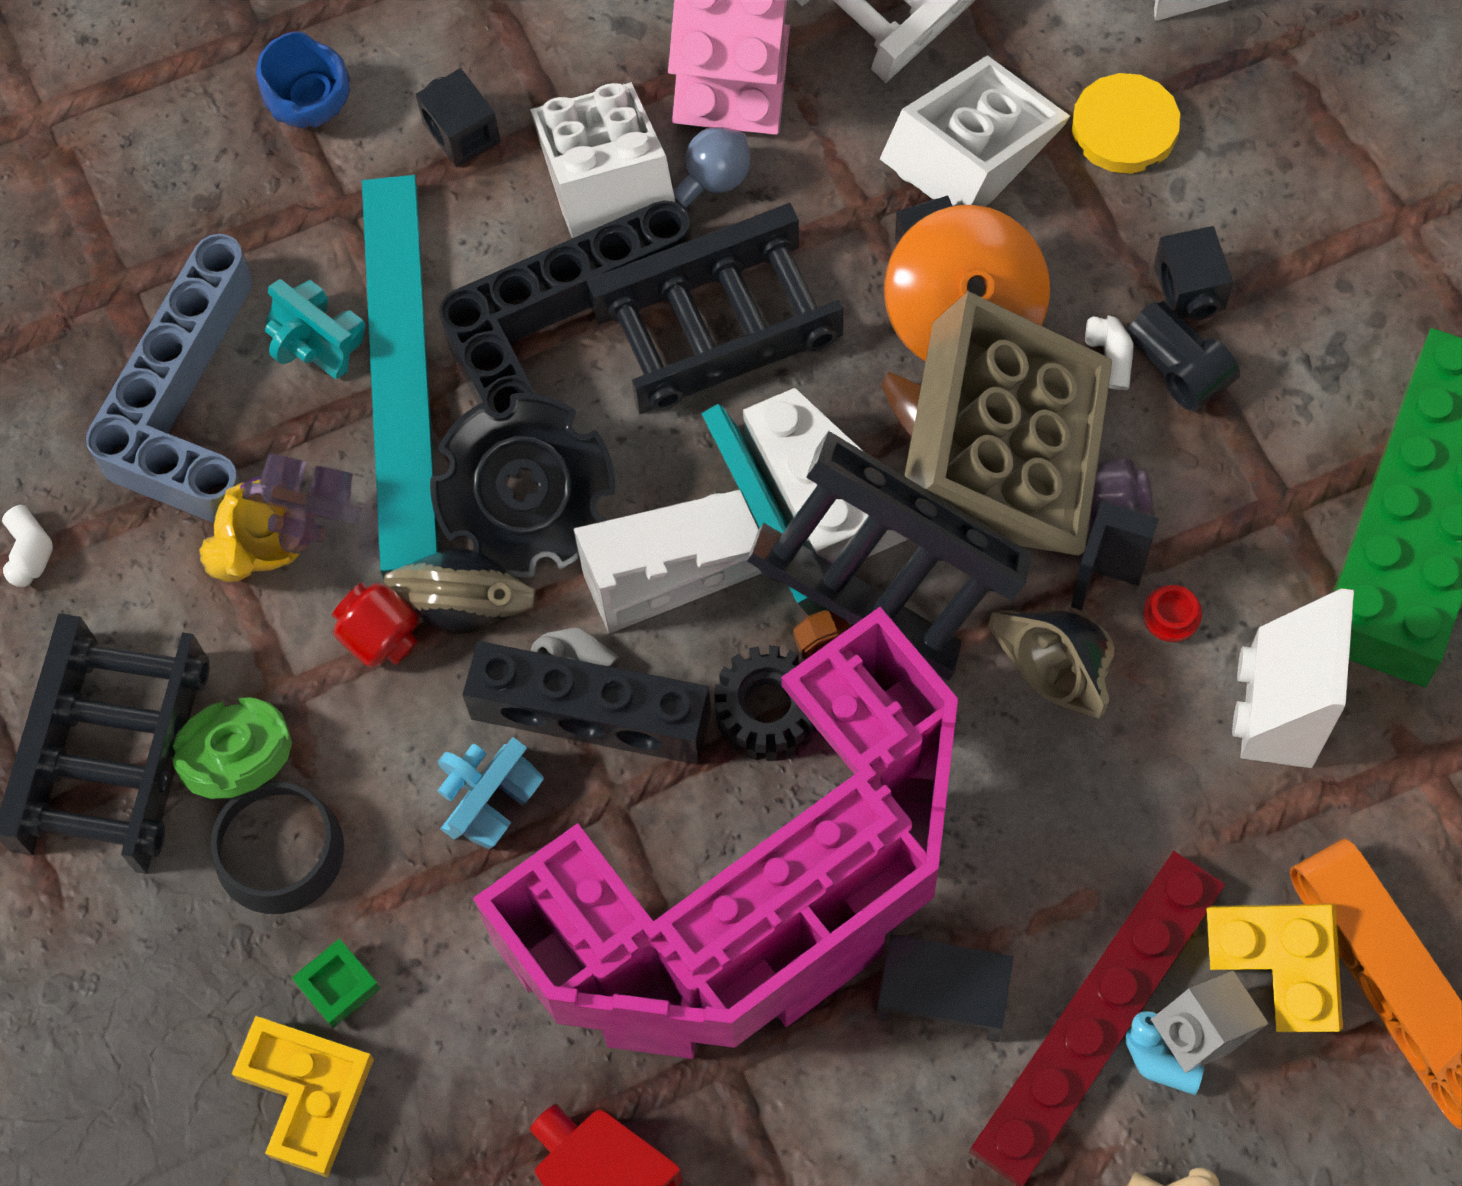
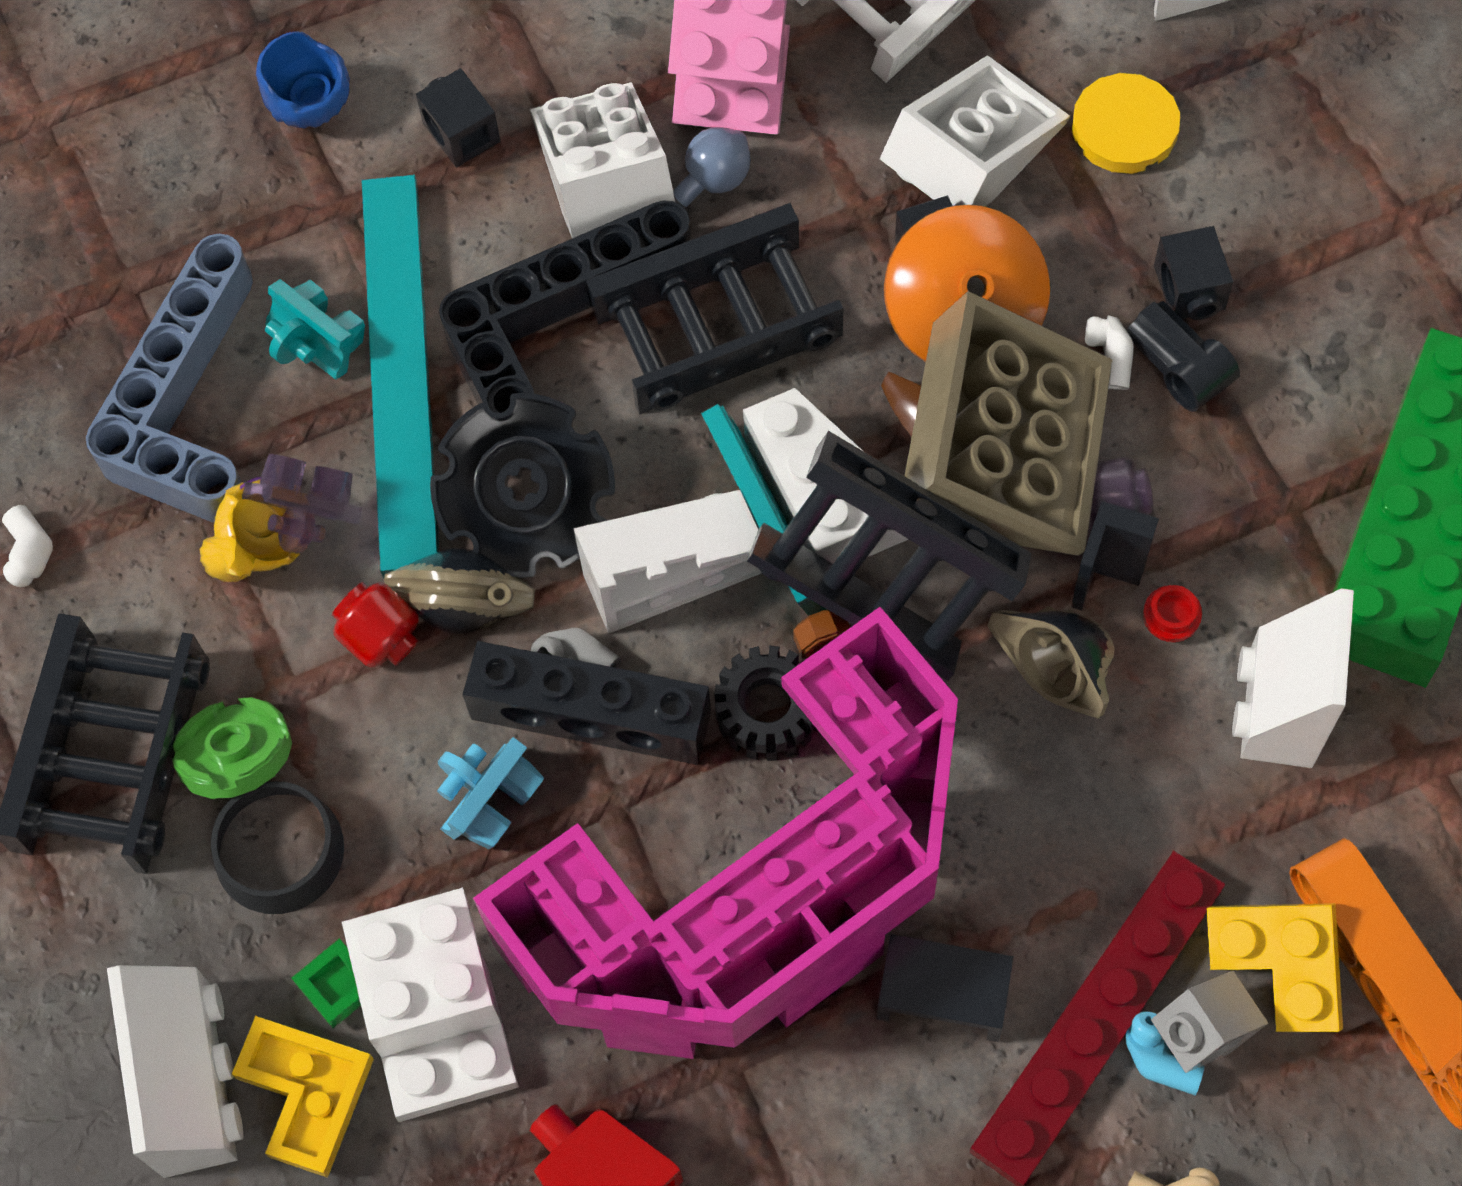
none -> white slope [107,965,244,1178]
none -> white bracket [342,888,519,1122]

